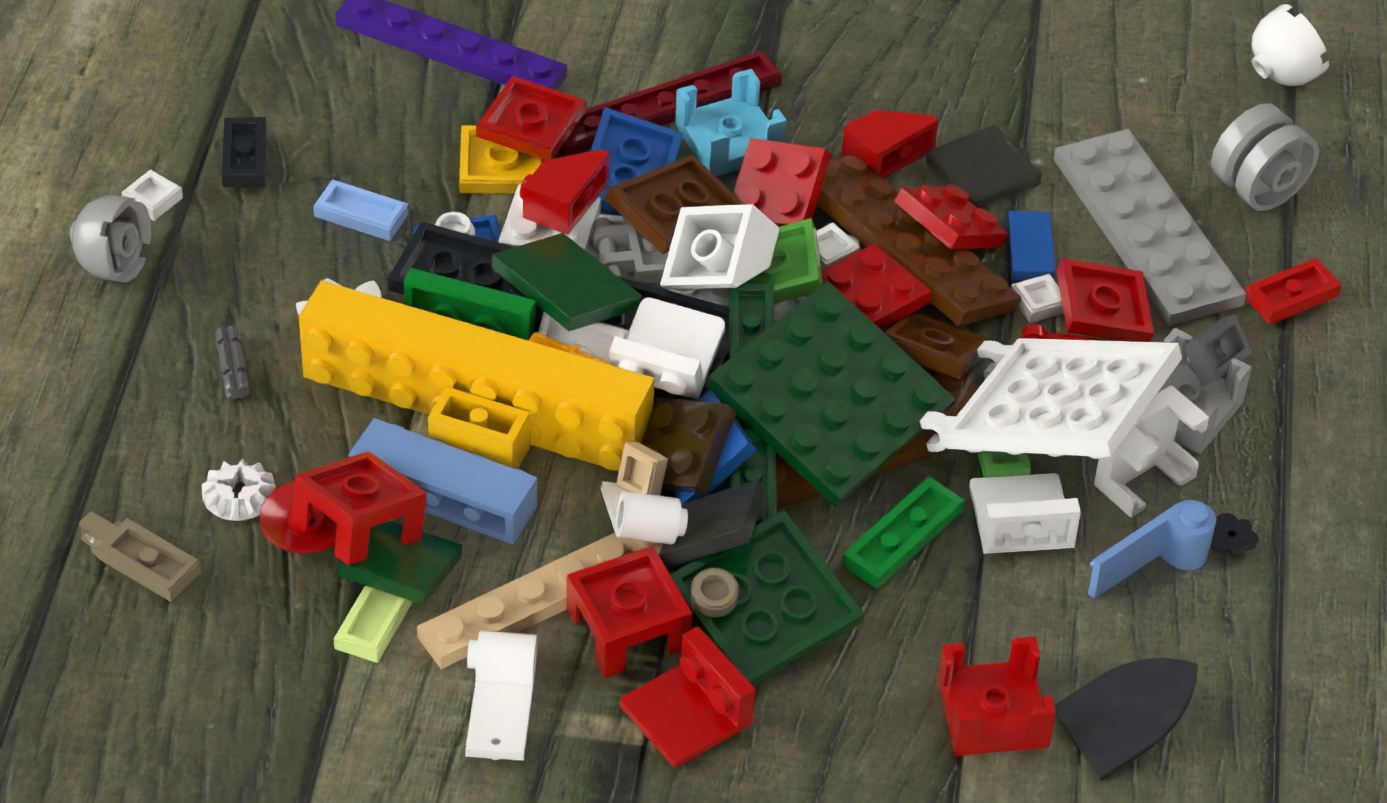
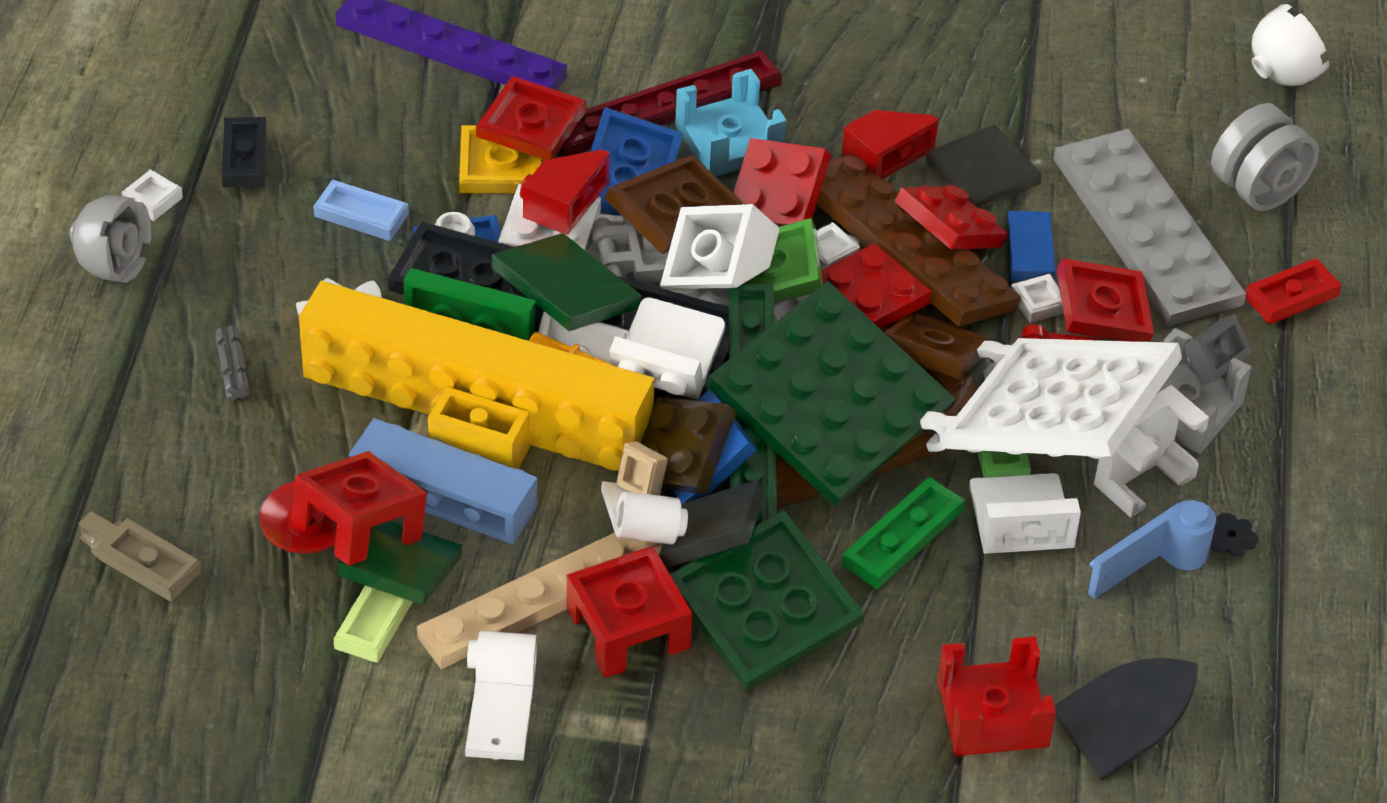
white gear [202,458,276,521] -> none
red bracket [620,626,756,768] -> none
dark tan tile [691,568,739,618] -> none

